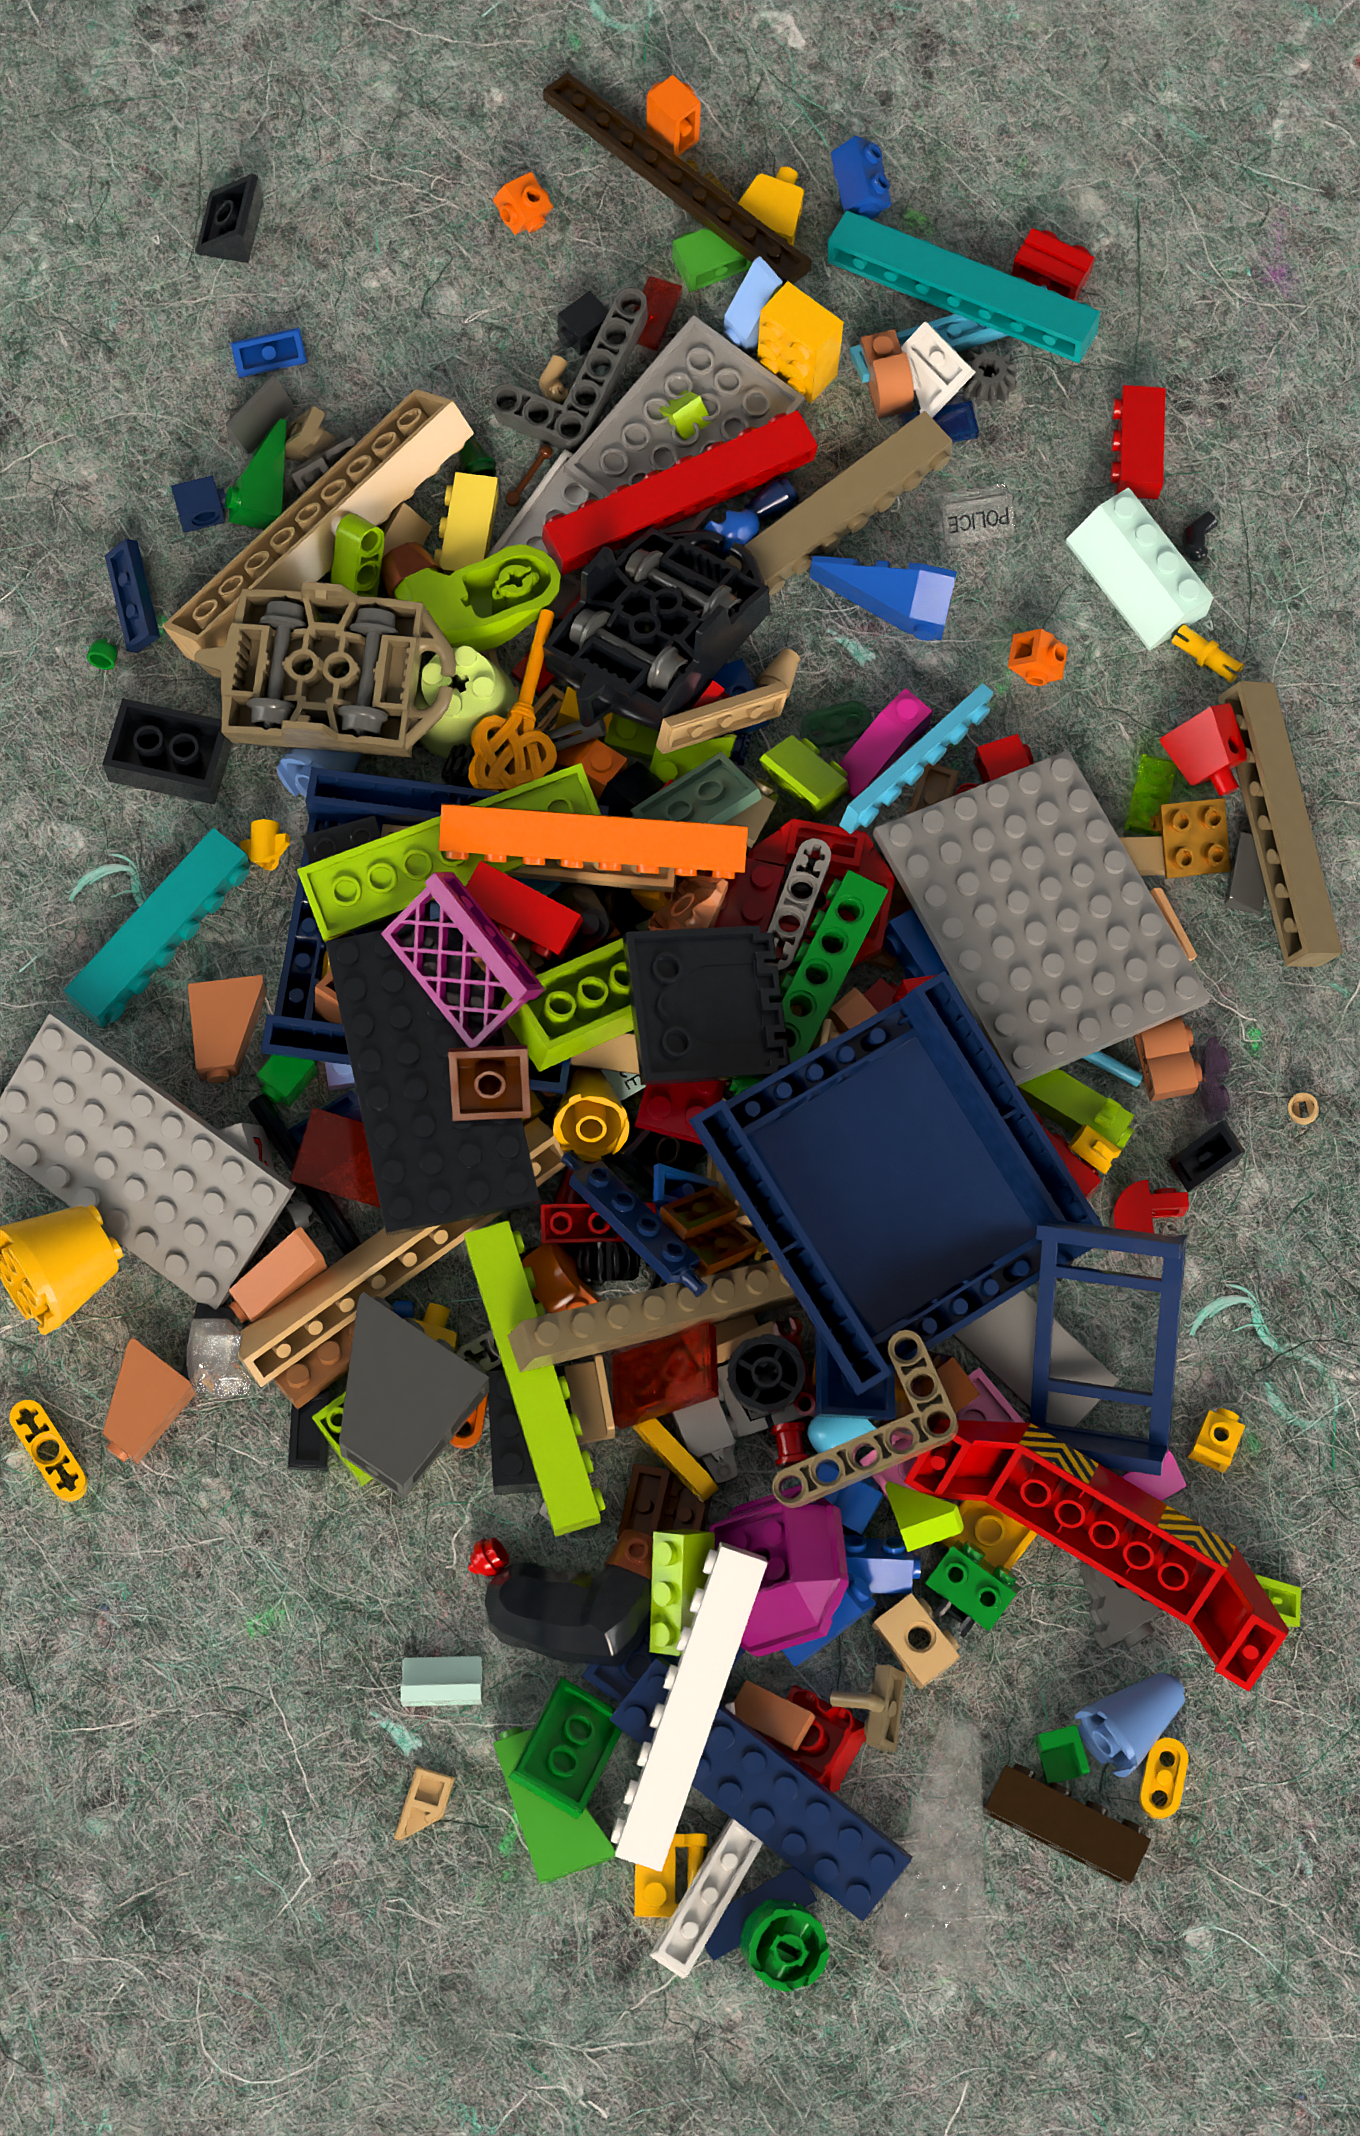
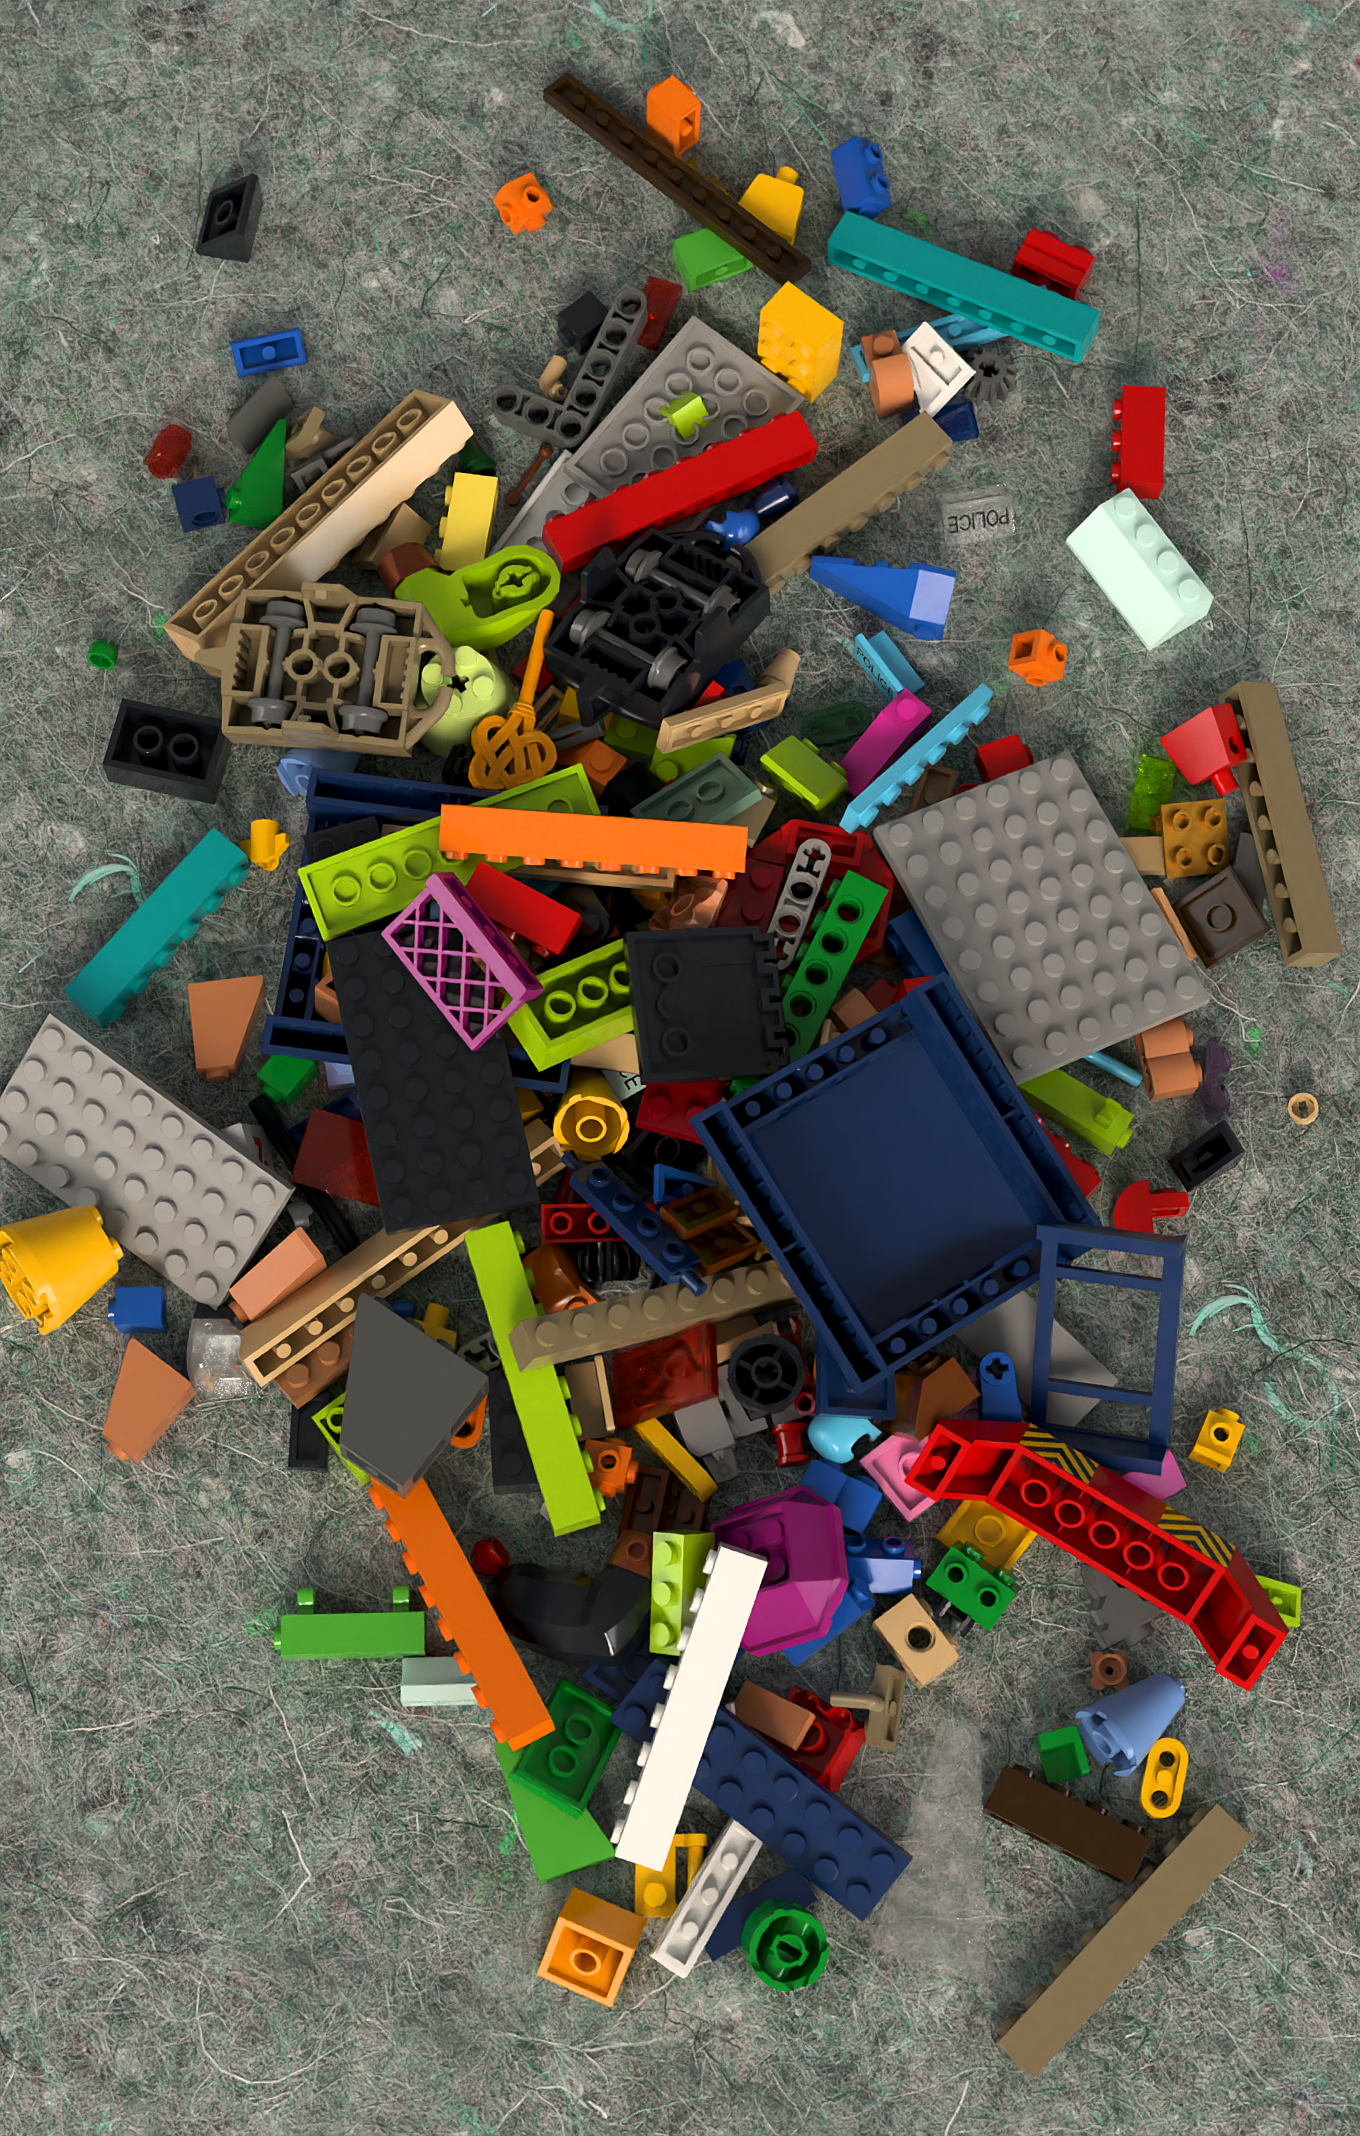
yellow beam [9,1400,88,1502] -> none
dark blue plate [104,539,160,653] -> none
lime beam [330,513,385,615] -> none
tan tile [394,1766,455,1841] -> none
reddish brown slope [448,1045,531,1121] -> none
light blue slope [723,256,782,356] -> none
dark tan beam [772,1330,958,1508] -> none
lime slope [885,1481,964,1552] -> none
yellow piece [1068,1124,1122,1175] -> none
yellow pin [1172,624,1244,684] -> none
black arm [1182,511,1218,562] -> none
none -> blue brick [108,1286,167,1334]
none -> clear red brick [145,424,192,479]
none -> bright green brick [274,1585,427,1660]
none -> orange brick [367,1475,556,1752]
none -> light orange slope [537,1886,648,2007]
none -> orange brick [584,1437,639,1497]
none -> medium azure panel [853,630,925,702]
none -> blue piece [976,1351,1022,1422]
none -> dark tan brick [995,1803,1253,2078]
none -> nougat plate [1089,1651,1129,1691]
none -> dark brown tile [1171,866,1271,969]

